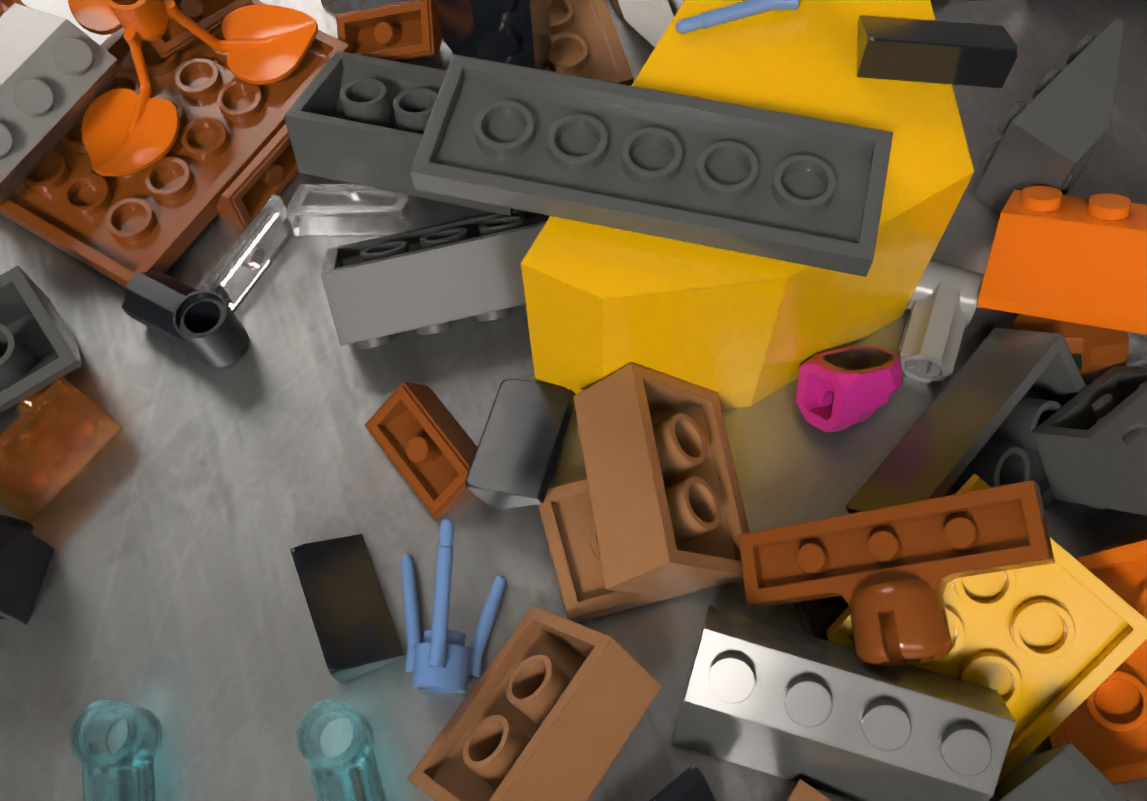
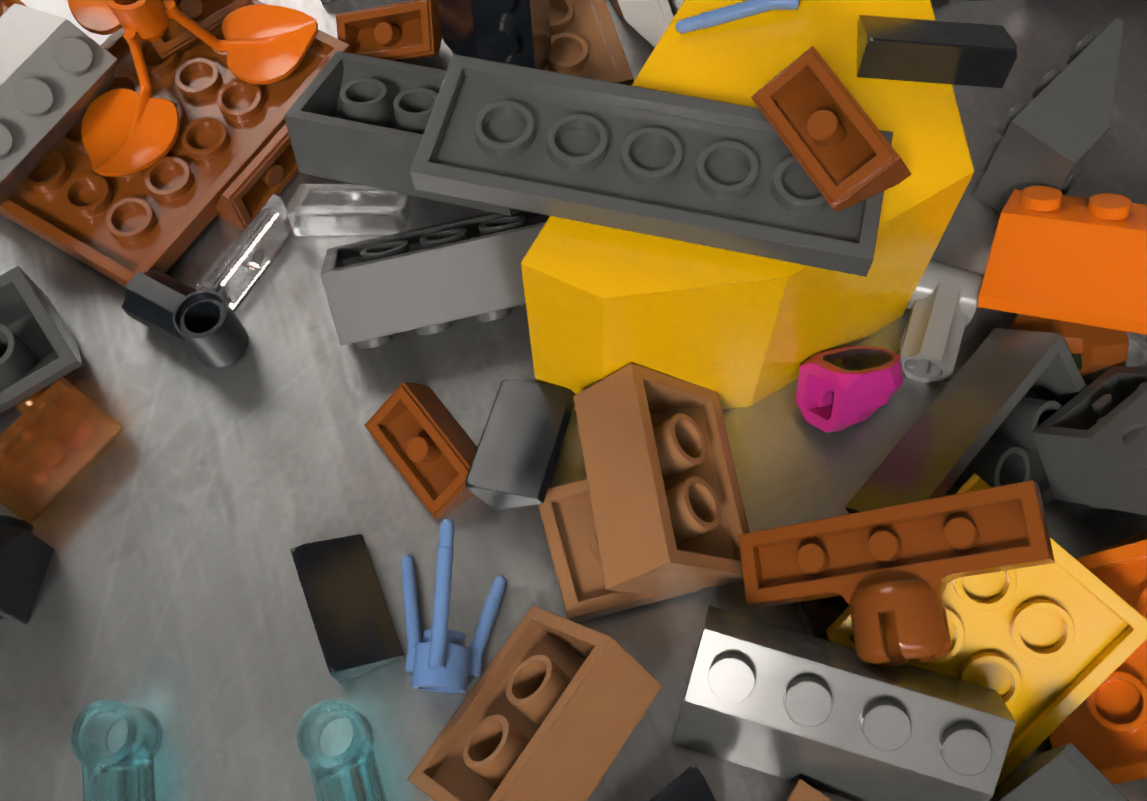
none -> dark orange slope [751,46,912,213]

